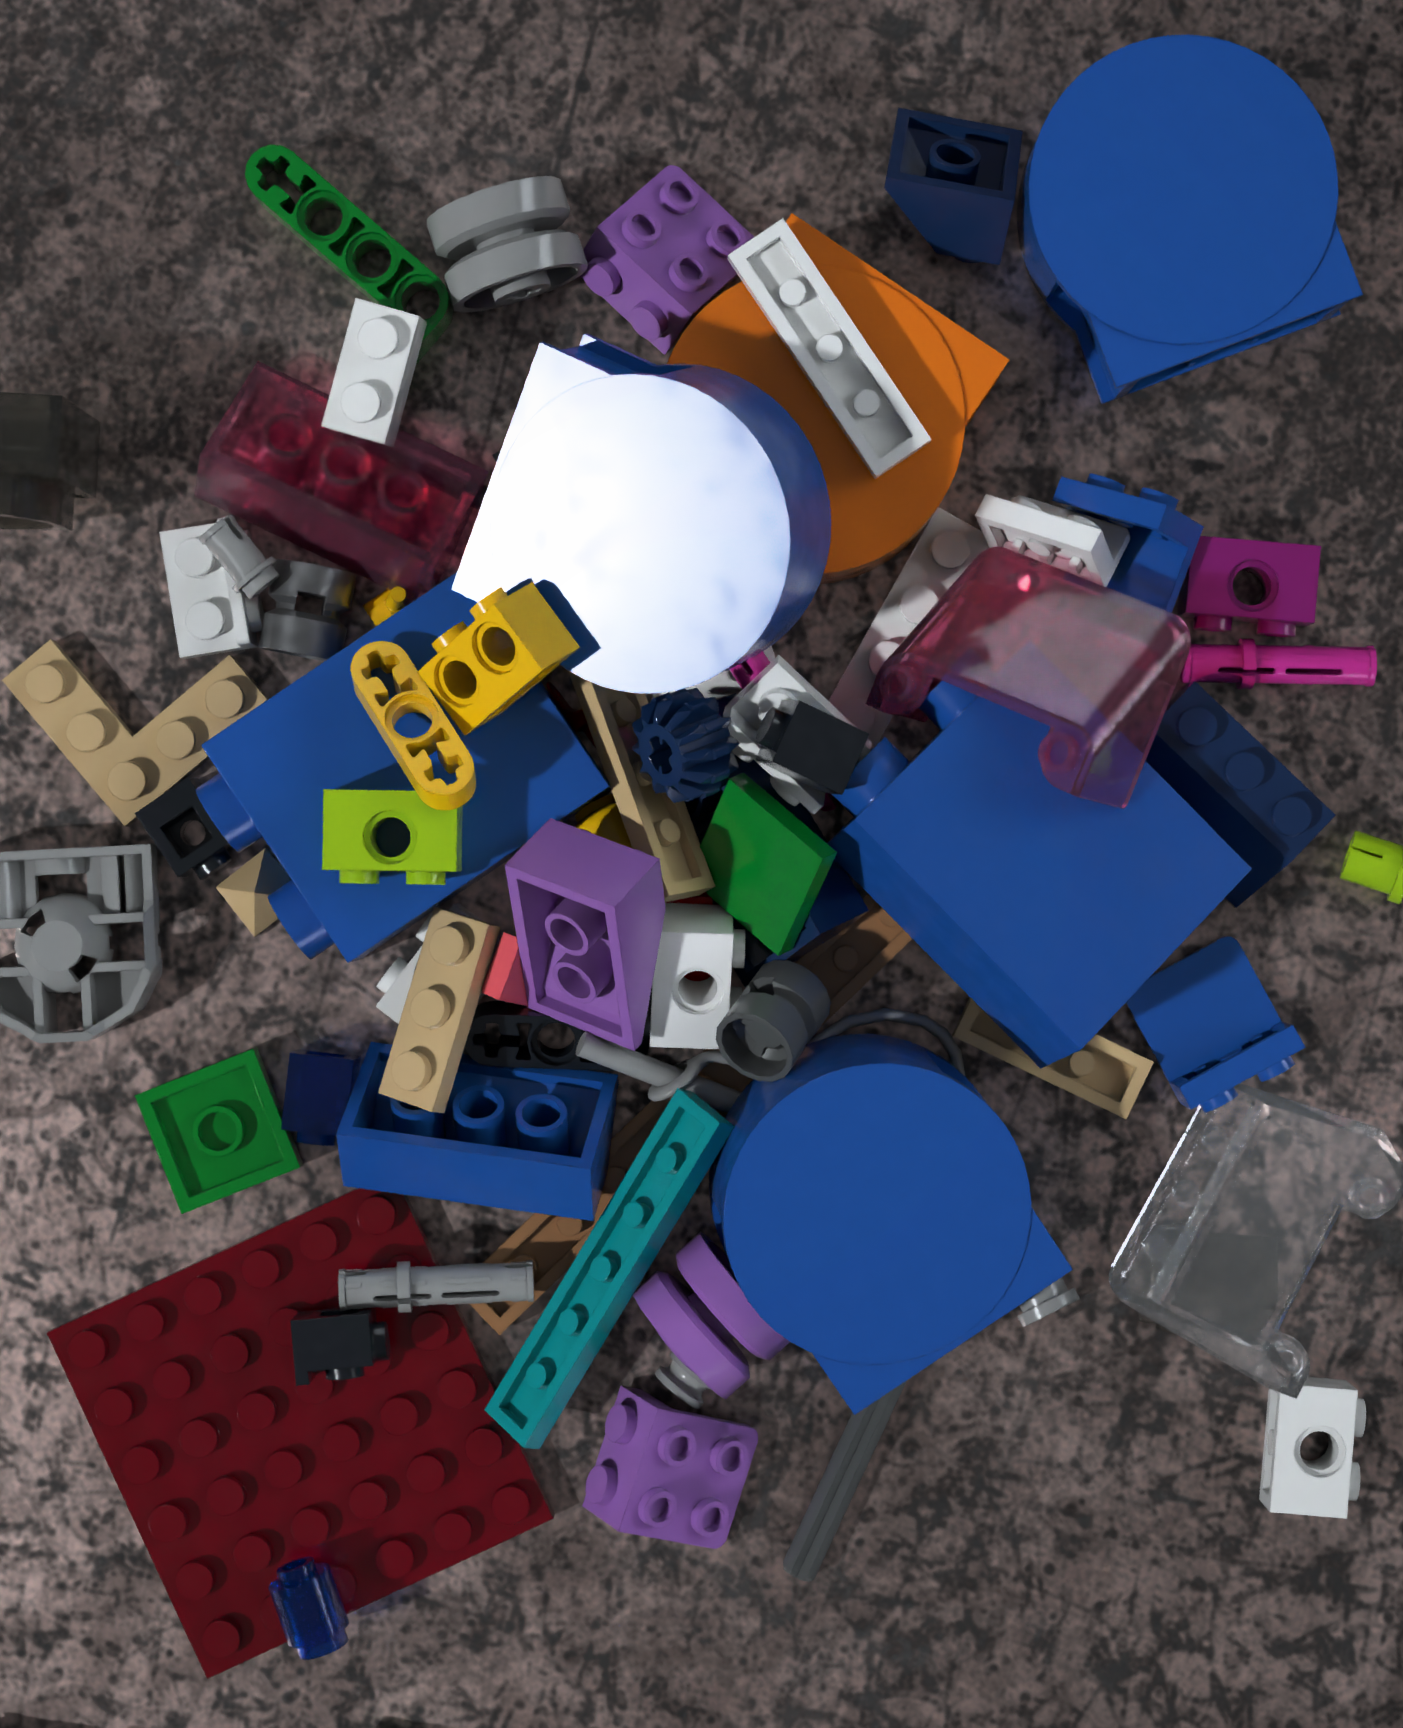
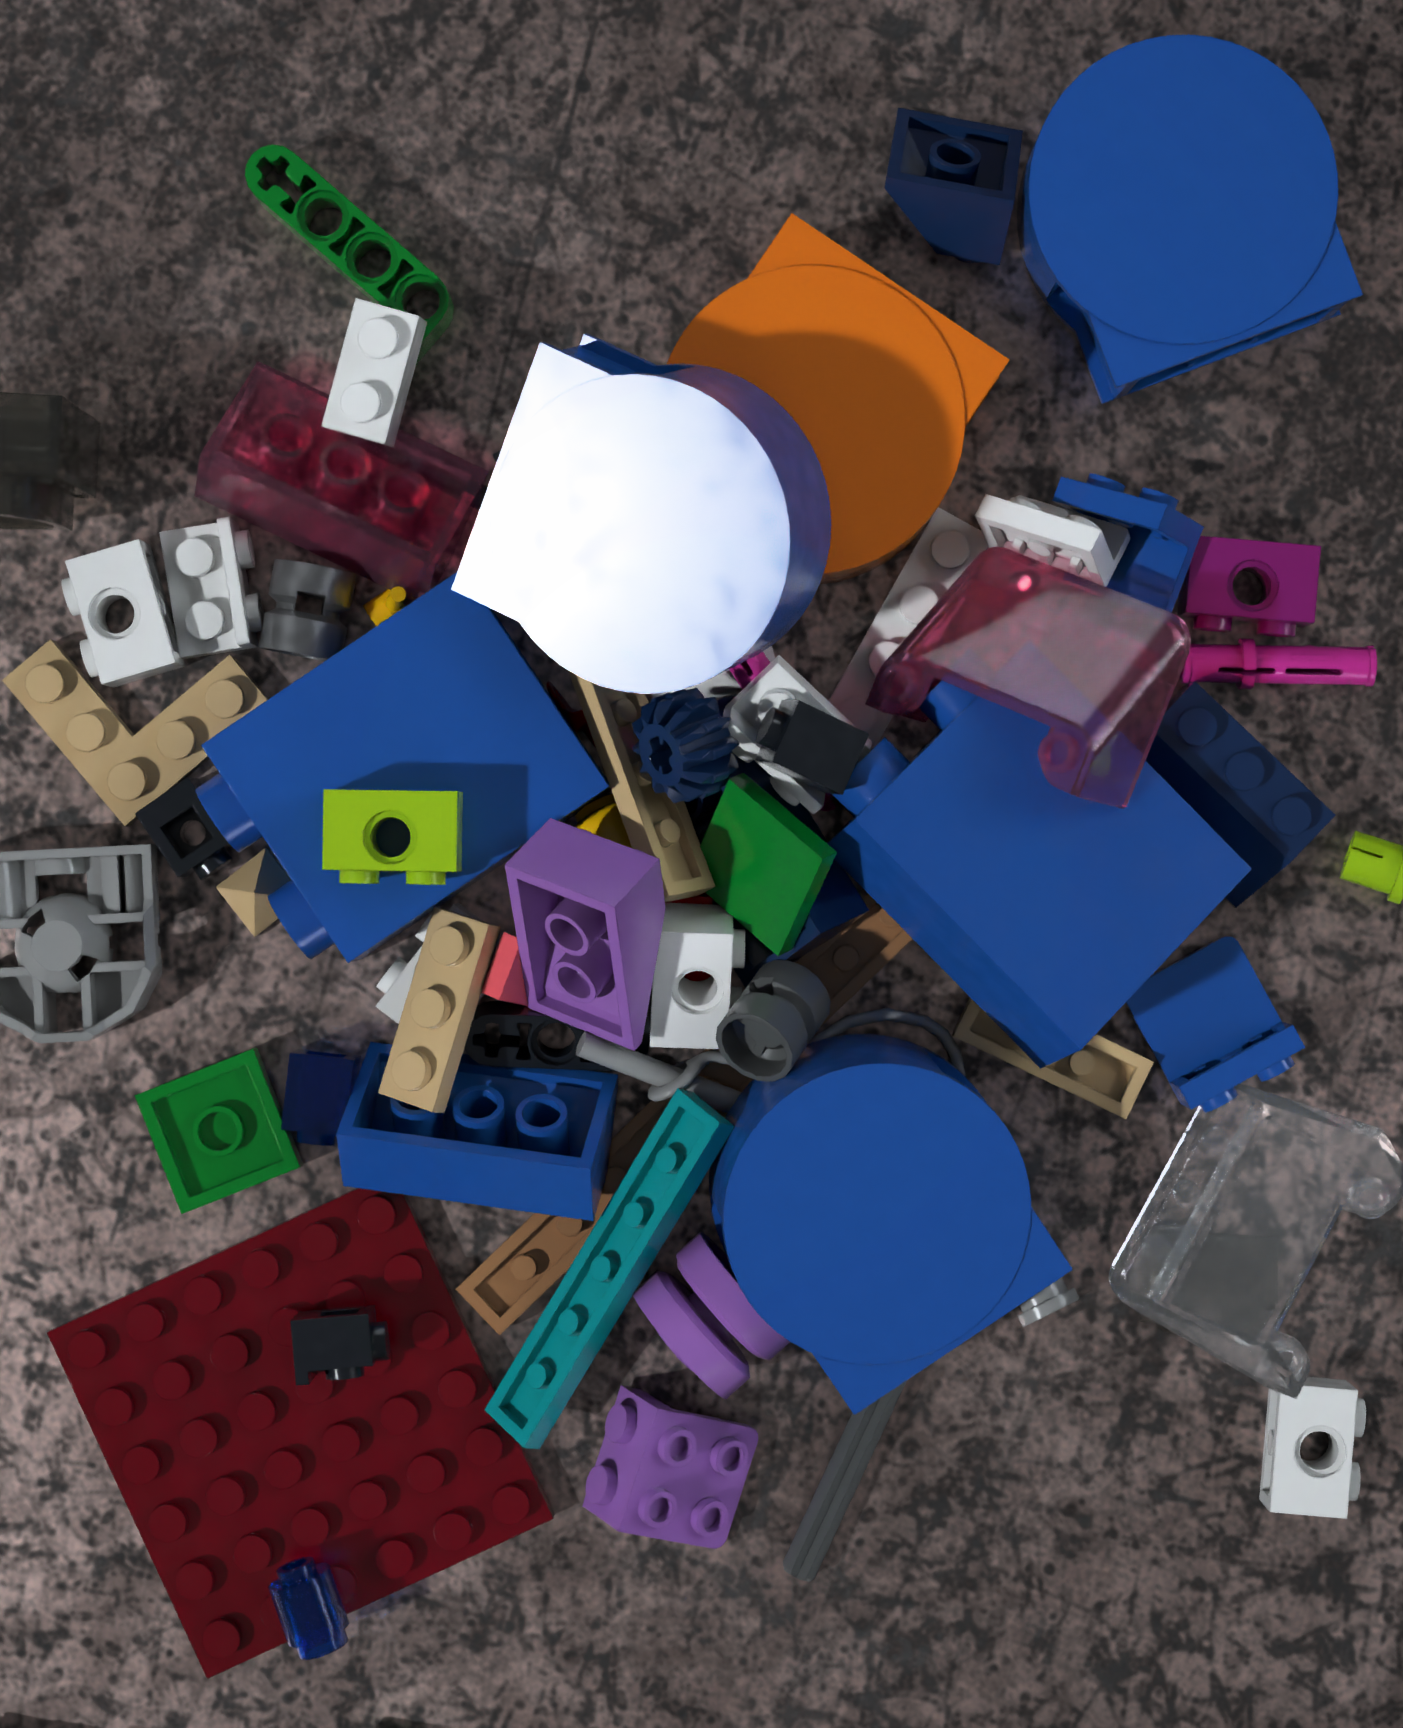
light grey pin [199,513,280,599] -> none
light grey pin [338,1260,534,1313] -> none
yellow beam [350,641,476,810] -> none
yellow brick [417,582,580,736] -> none
light grey wheel [427,176,588,313] -> none
medium lavender bracket [580,165,754,355] -> none
light grey bush [655,1351,712,1409] -> none
white plate [728,218,931,479] -> none
none -> white brick [61,539,186,688]

